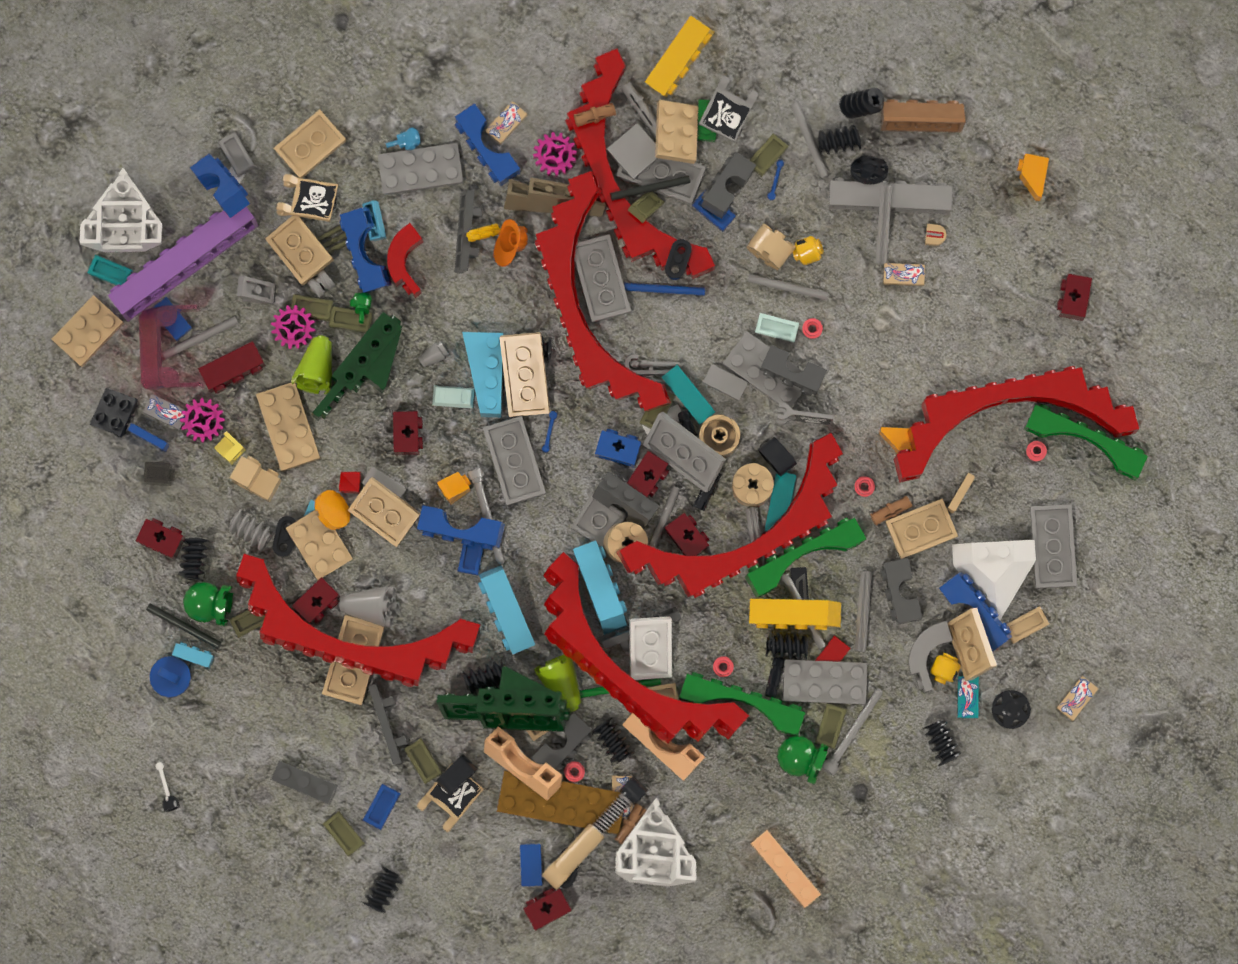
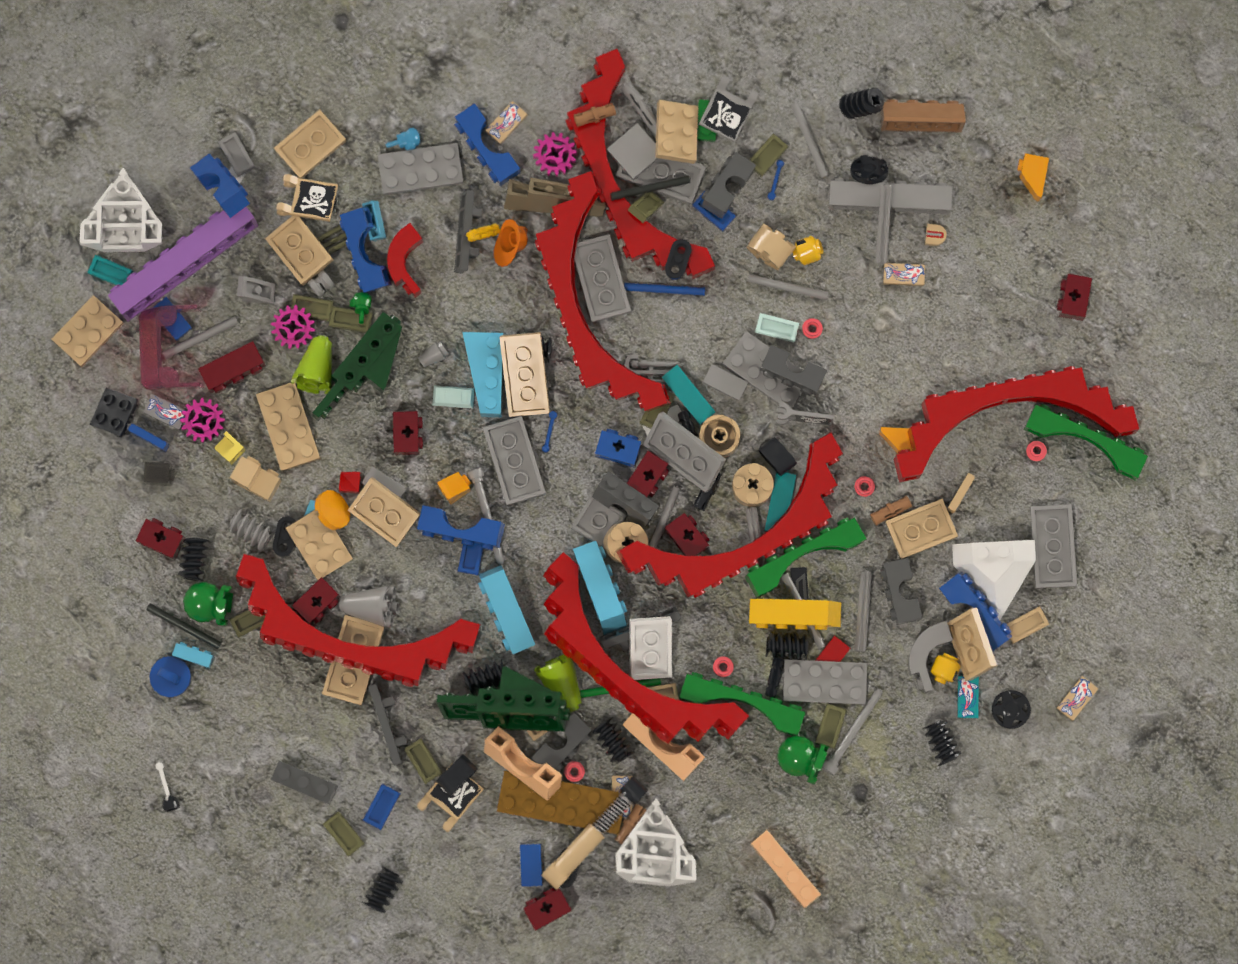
yellow wedge [645,15,715,97] -> none
black piece [818,125,861,156] -> none

